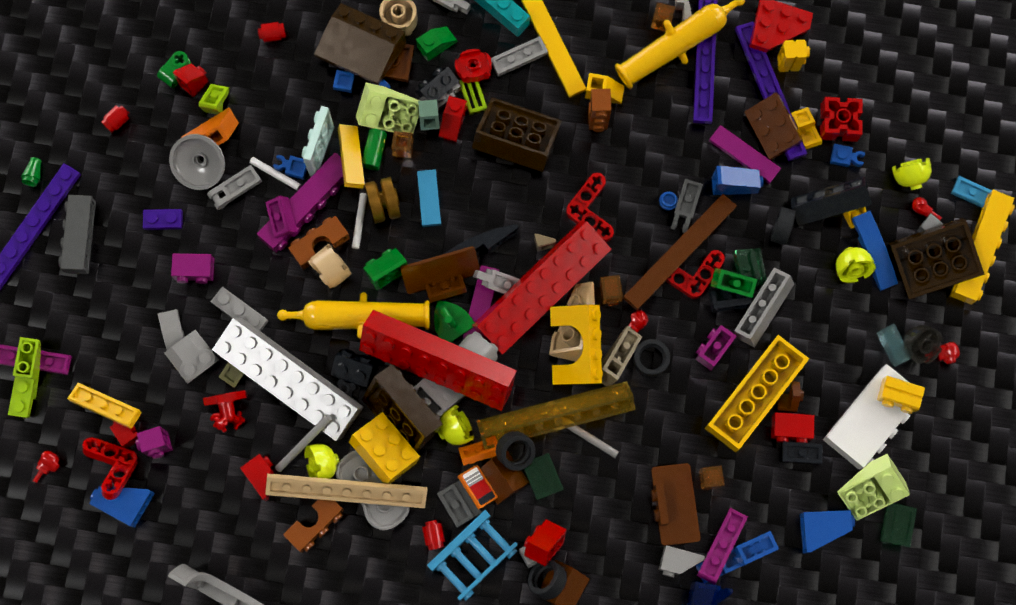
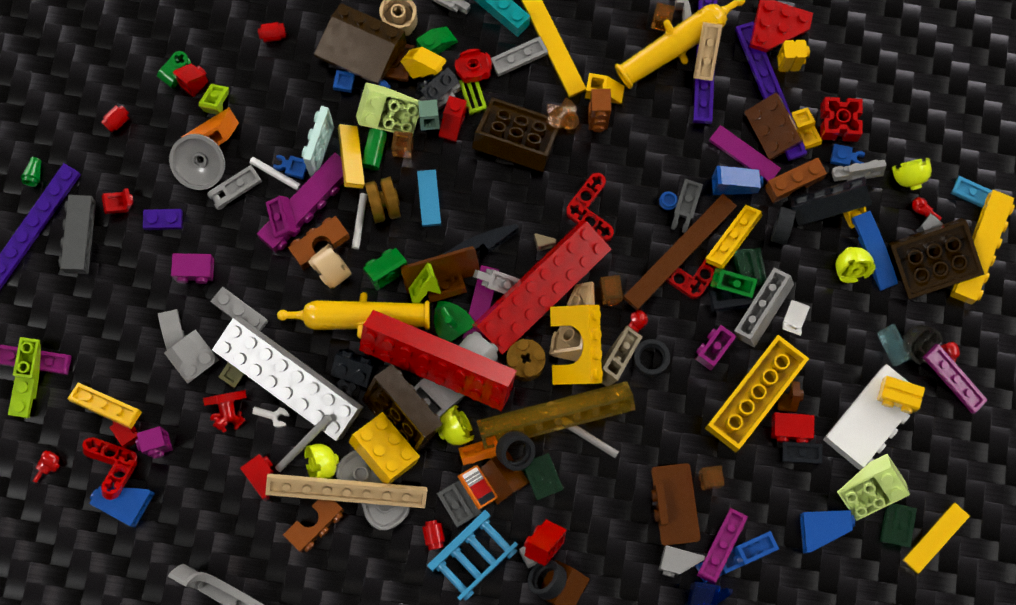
none -> red bracket [102,188,133,214]
none -> white bar [252,406,290,428]
none -> yellow slope [400,47,446,78]
none -> lime slope [408,263,441,303]
none -> pearl gold brick [506,339,545,381]
none -> clear orange plate [546,98,579,130]
none -> tan tile [693,22,723,81]
none -> yellow plate [706,205,762,269]
none -> dark orange arch [764,158,827,203]
none -> white bracket [782,300,810,336]
none -> light grey hinge [832,160,886,181]
none -> yellow tile [903,503,970,574]
none -> magenta tile [923,344,987,414]

